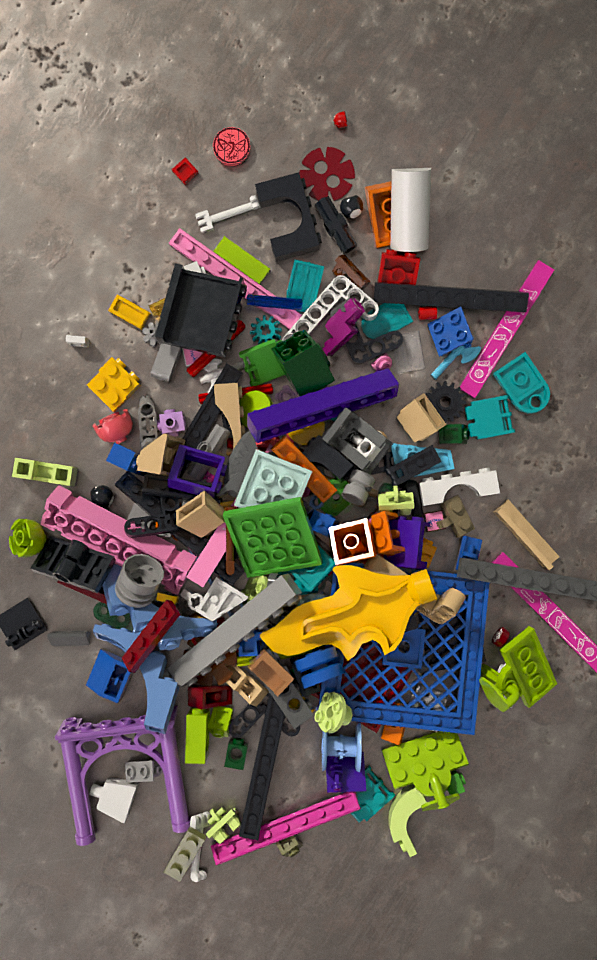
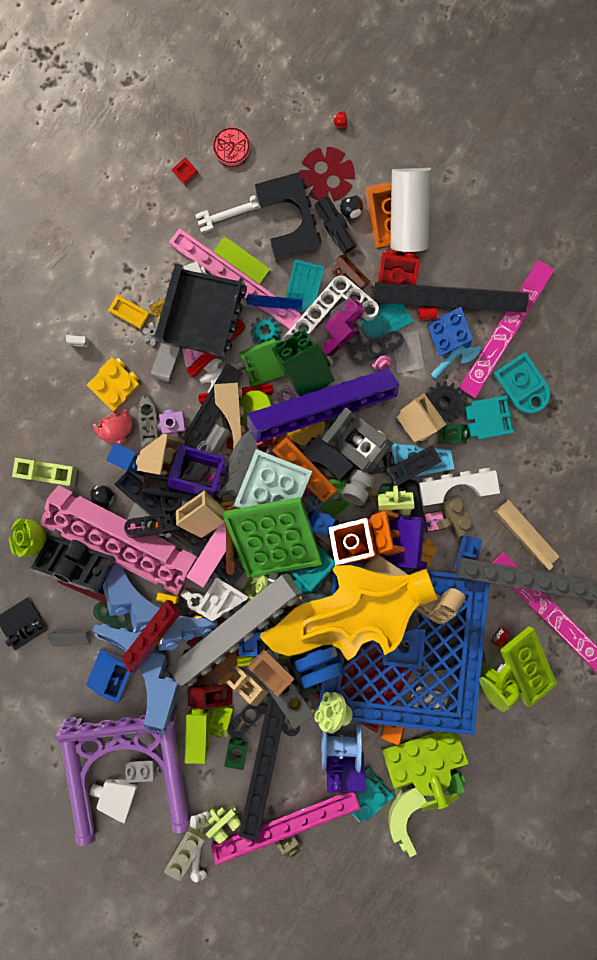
light grey wheel [115,554,164,608] -> none

